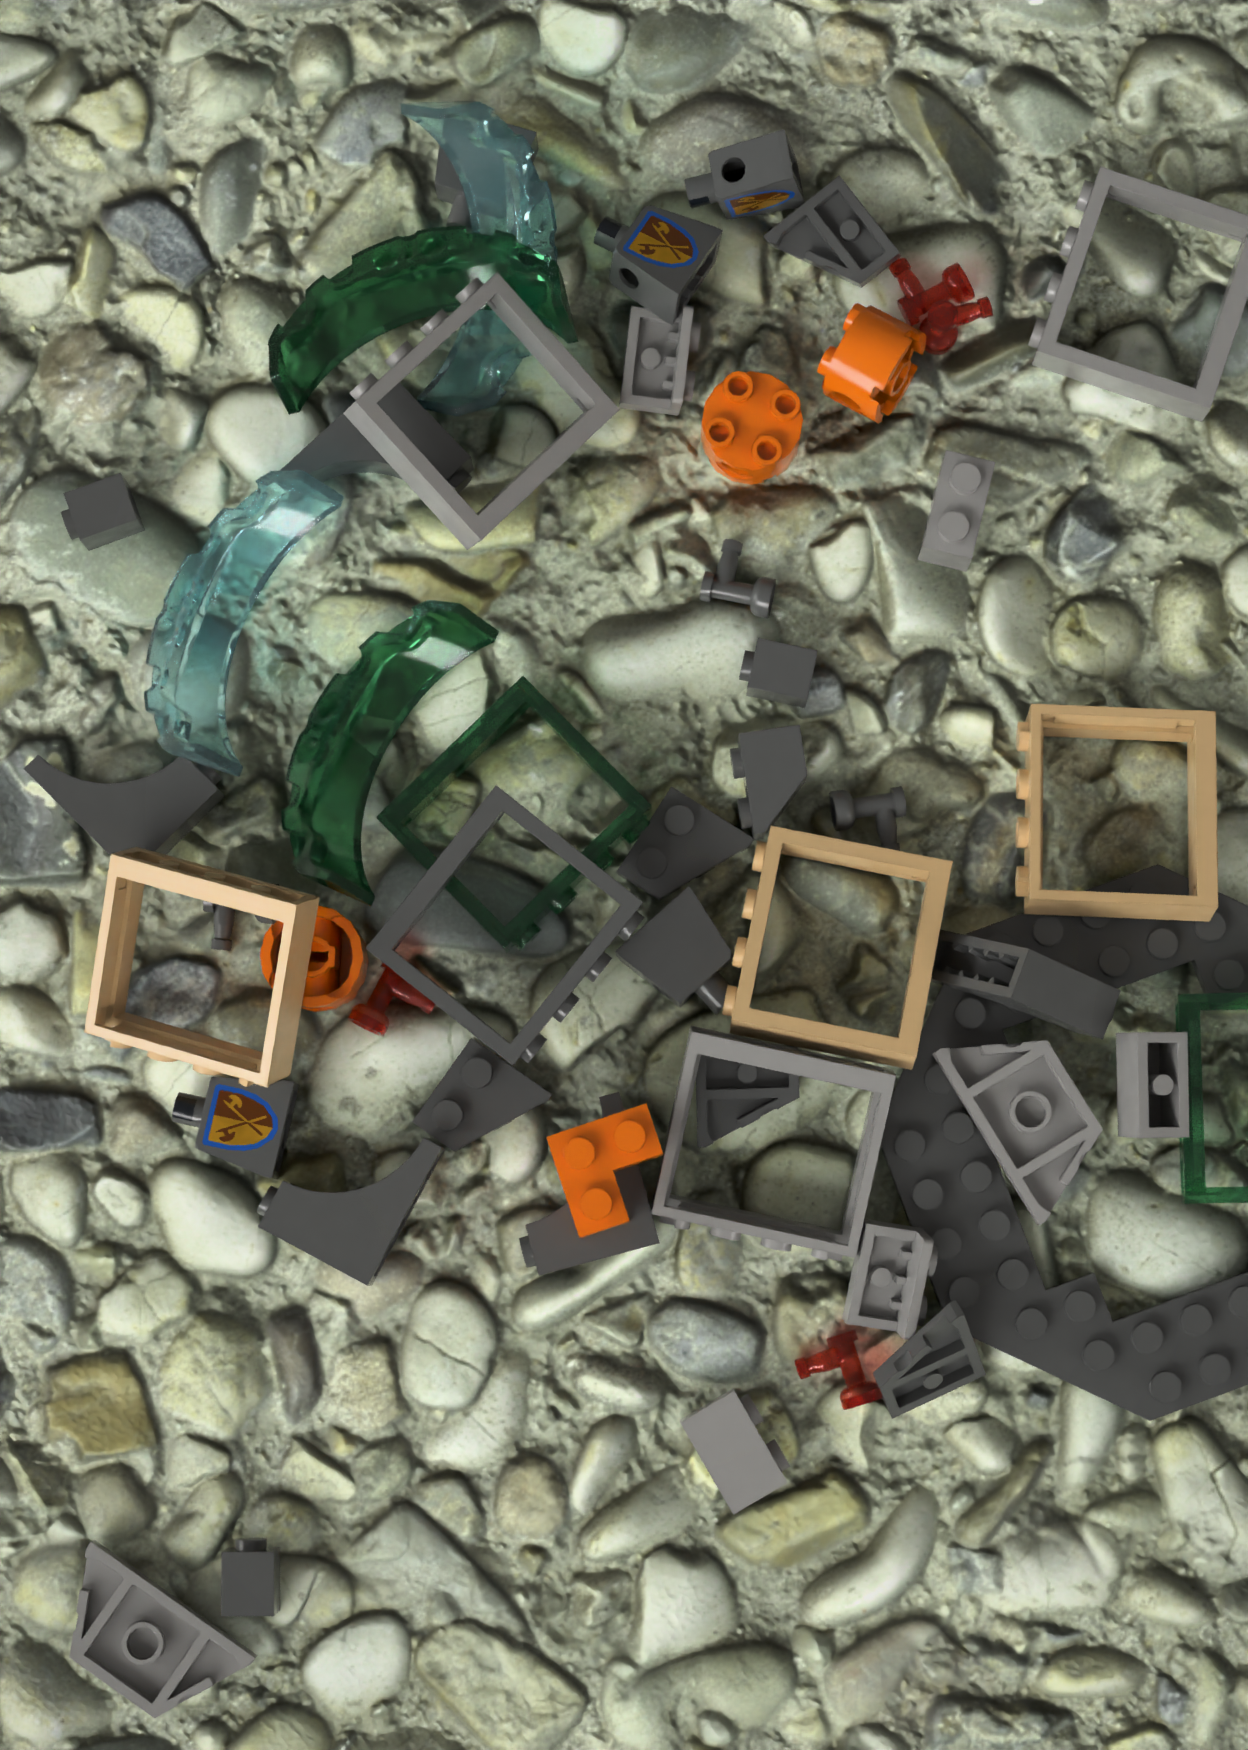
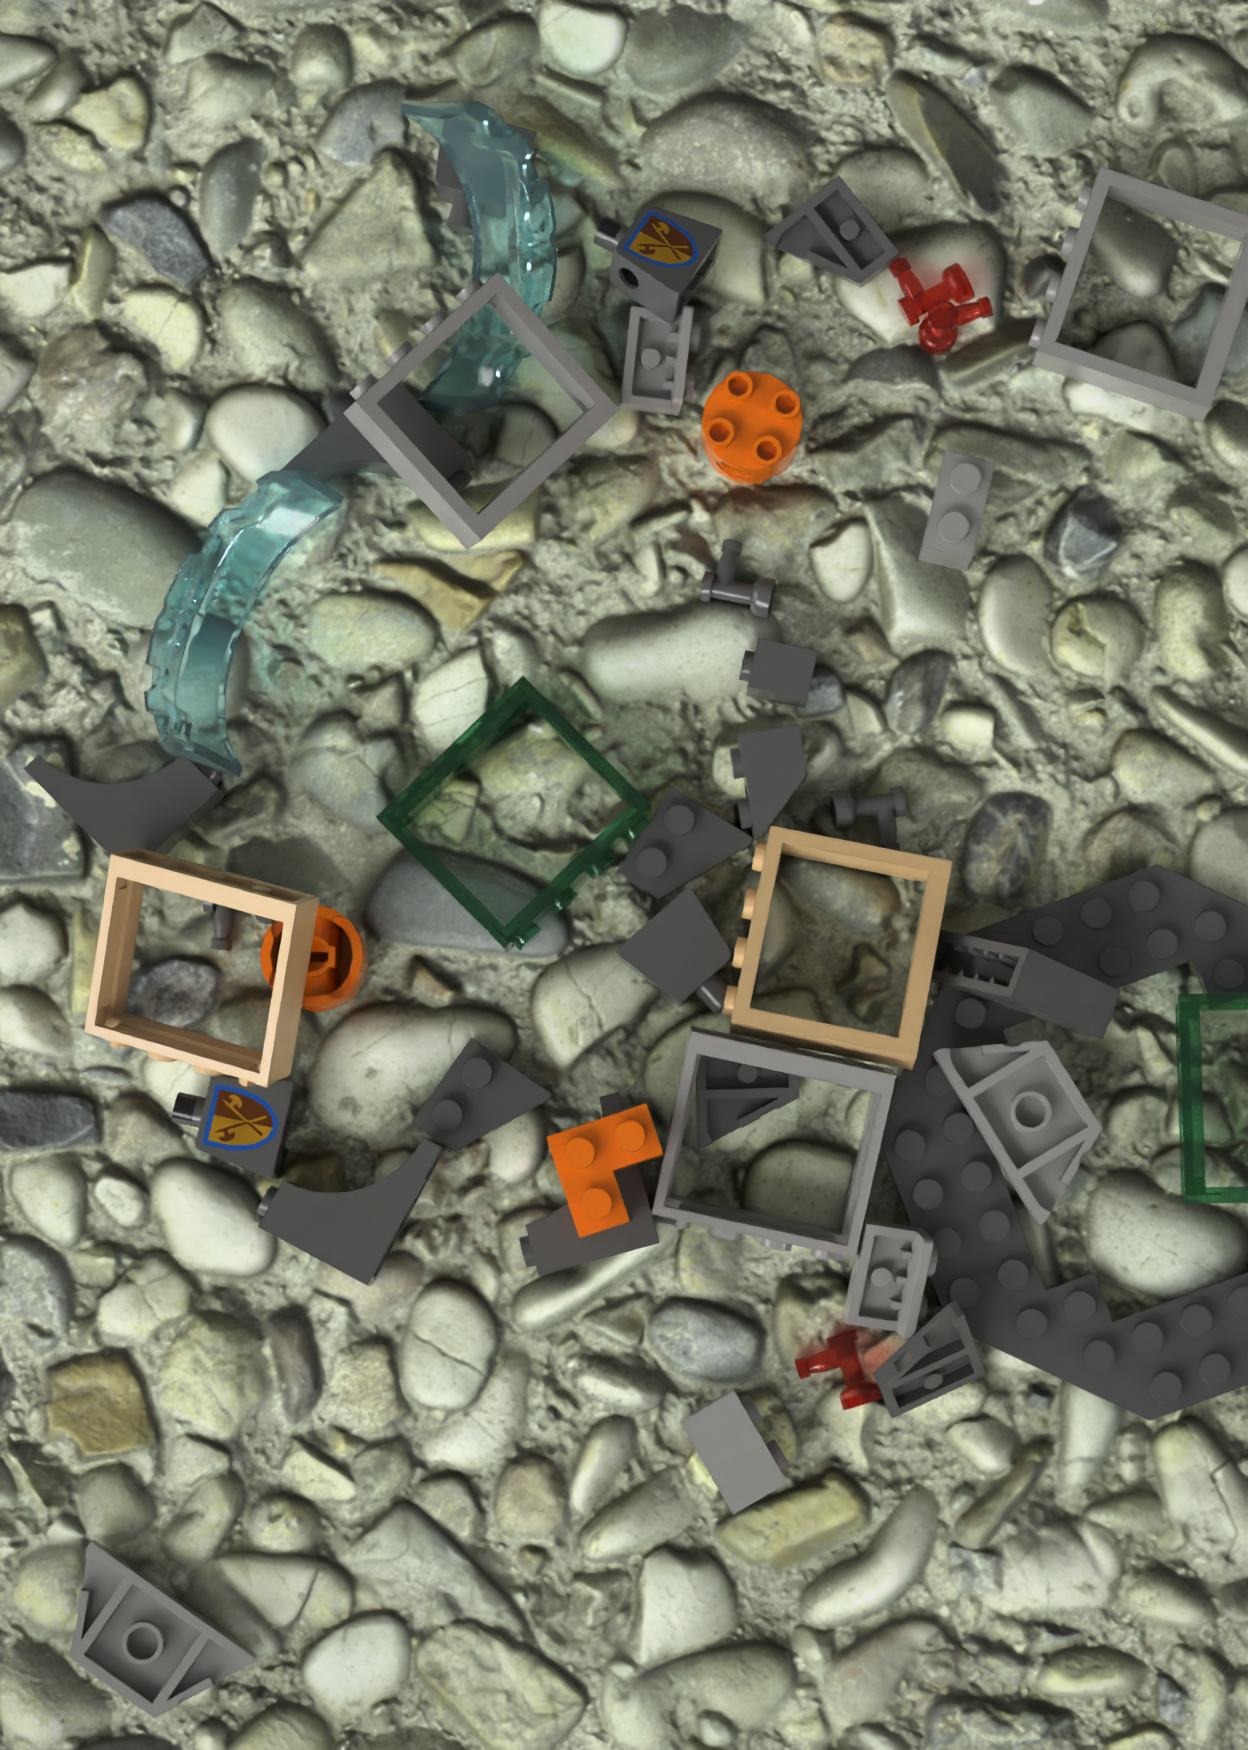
dark grey brick [61,473,145,551] -> none
dark grey brick [221,1538,280,1617] -> none
clear green windscreen [268,226,578,415] -> none
clear green windscreen [281,600,499,906] -> none
clear red piece [347,962,435,1037] -> none
dark grey window [365,785,645,1066] -> none
dark grey torso [685,130,805,220] -> none
orange brick [817,303,926,424] -> none
tan window [1015,704,1218,922] -> none
light grey brick [1116,1032,1190,1138] -> none

